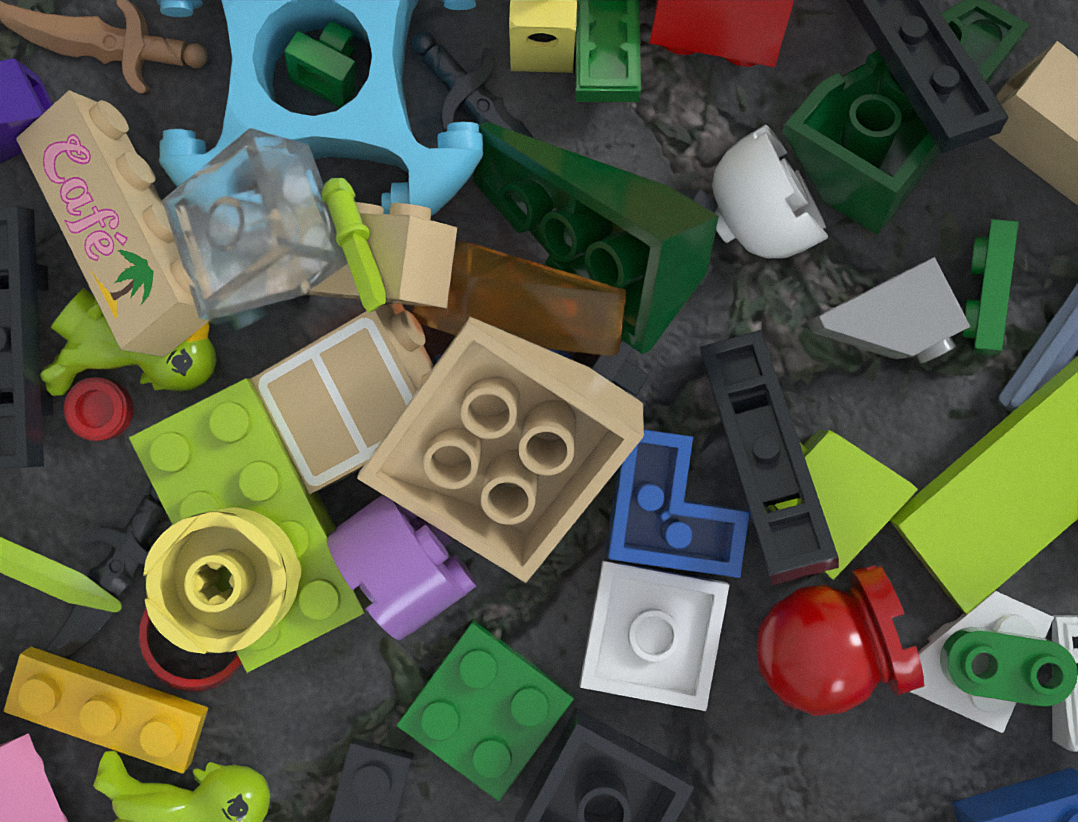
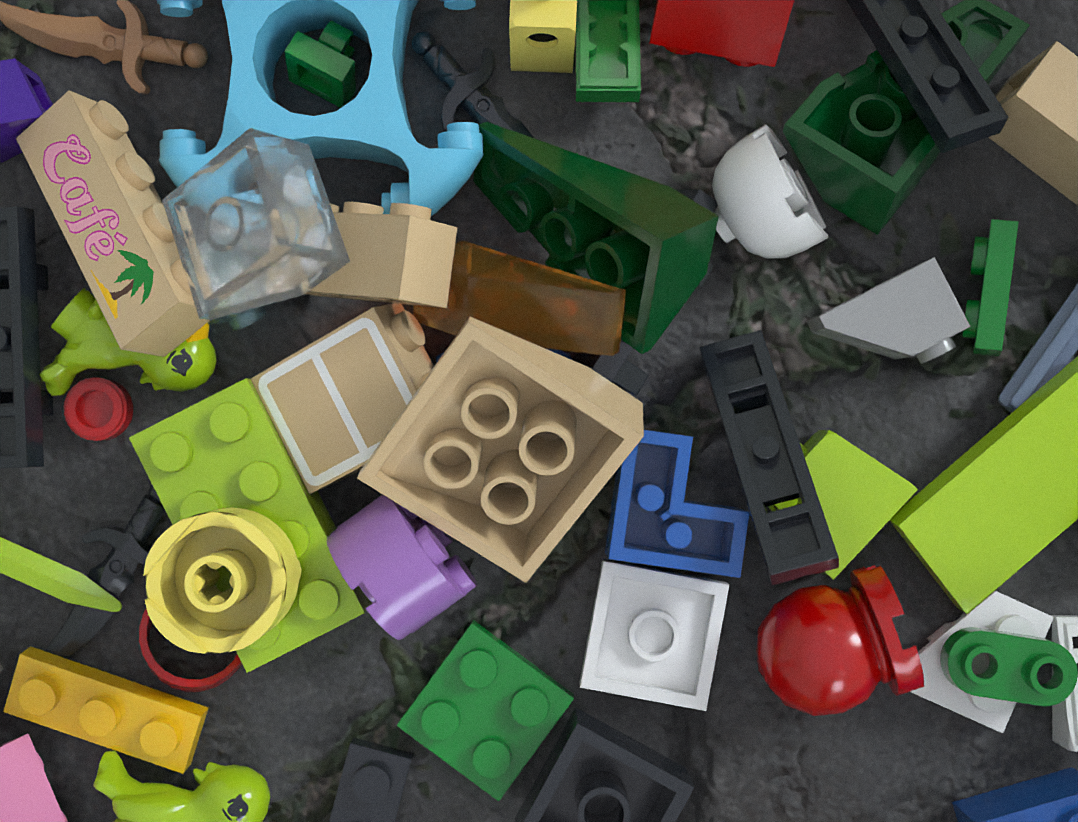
lime piece [321,178,386,313] -> none

